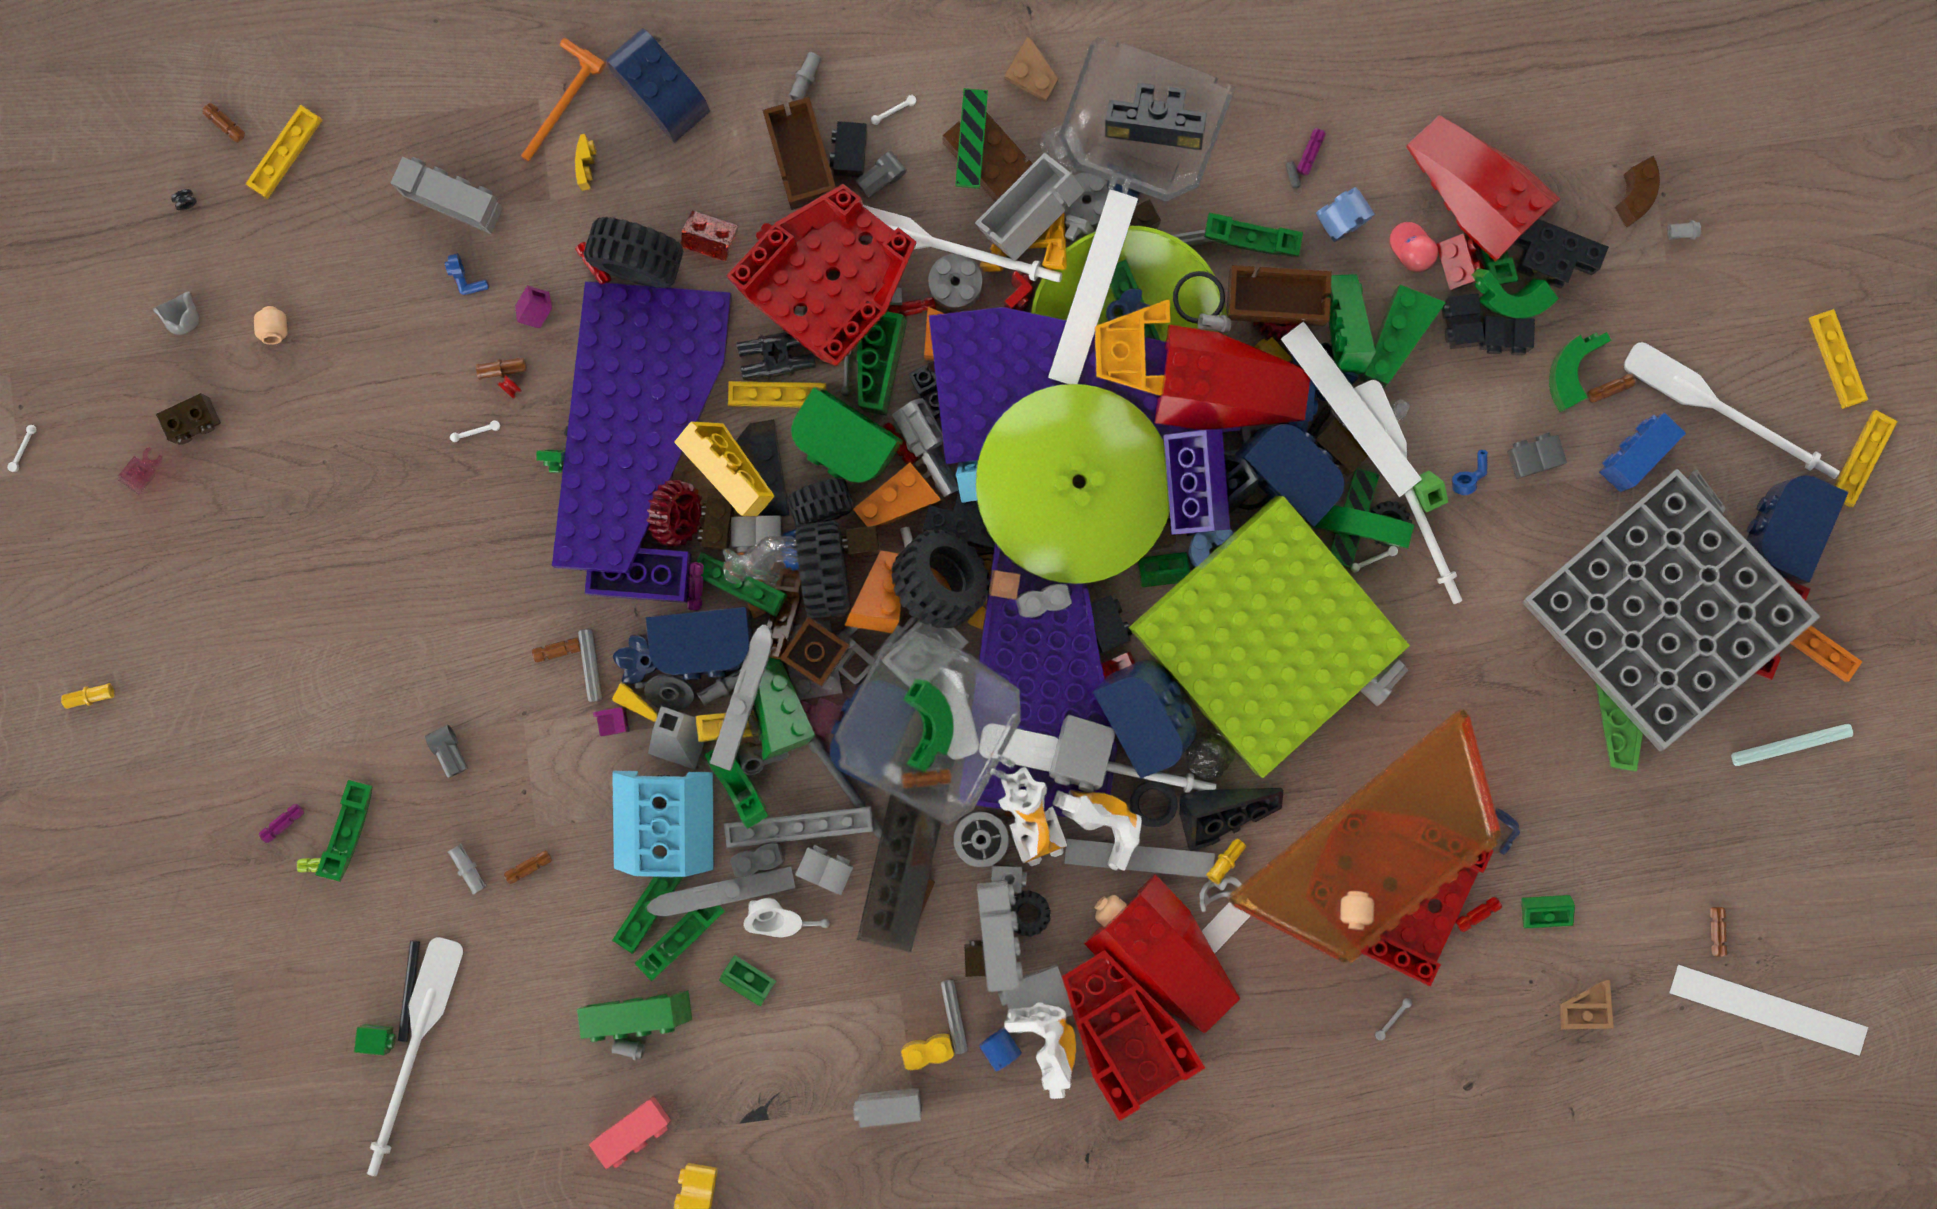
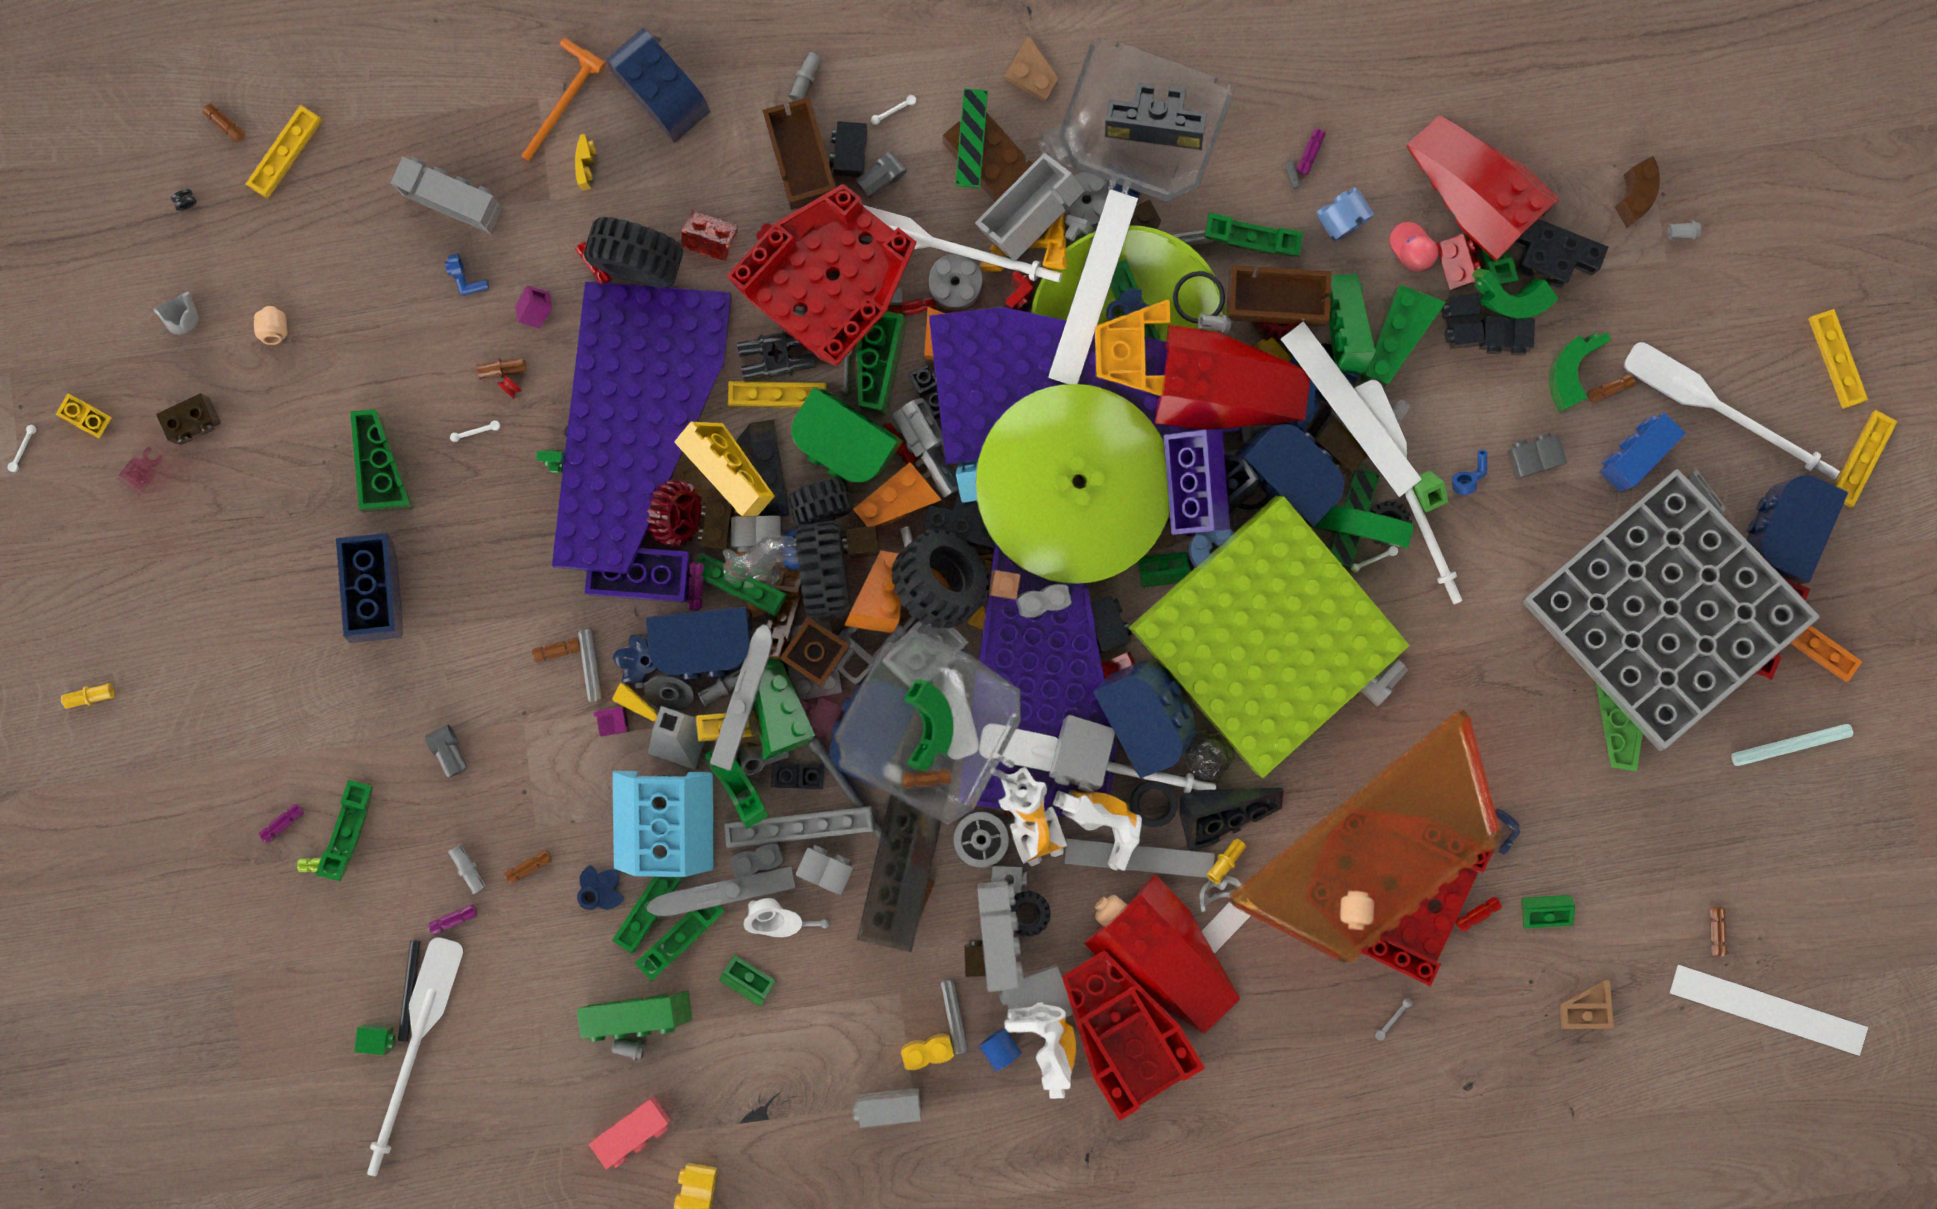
none -> yellow slope [55,393,112,439]
none -> dark blue brick [336,533,403,643]
none -> green wedge [350,409,413,513]
none -> magenta axle [428,905,477,935]
none -> dark blue plate [577,865,624,910]
none -> black slope [771,763,824,790]

